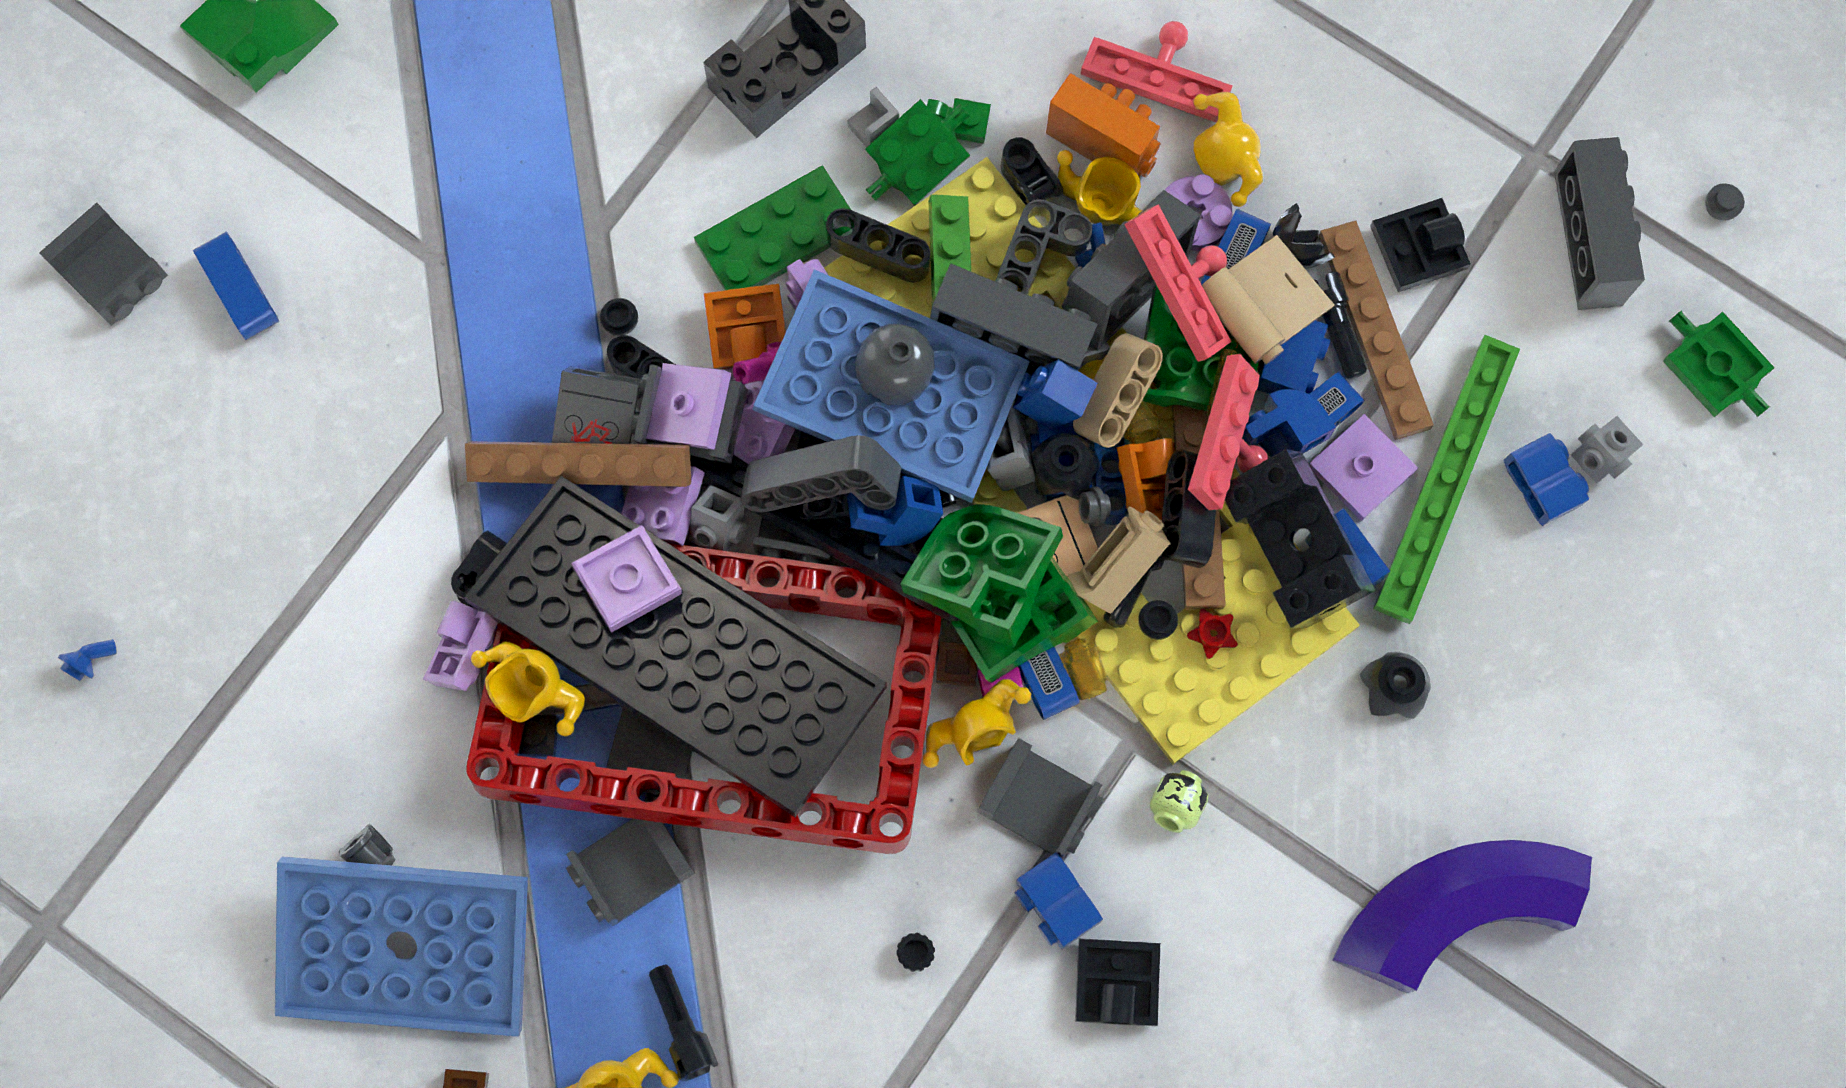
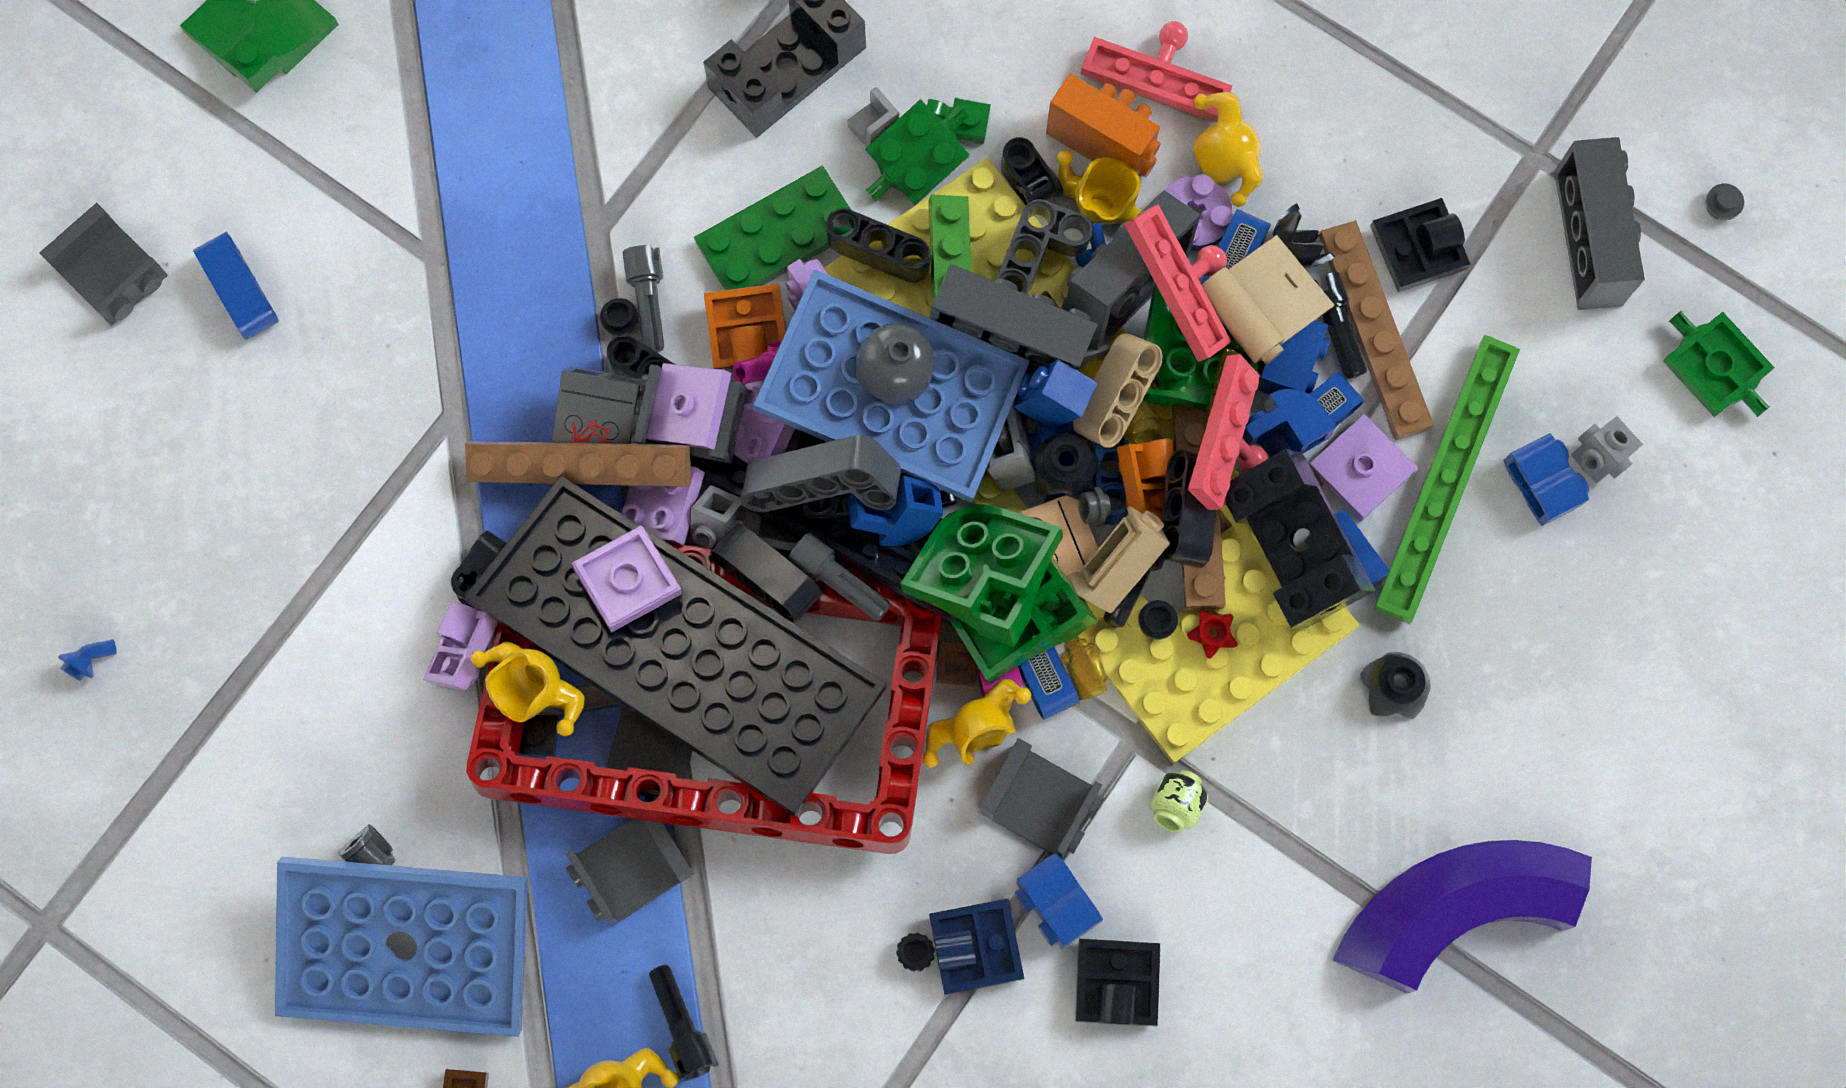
none -> dark grey piece [622,245,665,352]
none -> black beam [710,523,822,624]
none -> dark grey piece [787,533,891,621]
none -> dark blue plate [929,898,1025,995]

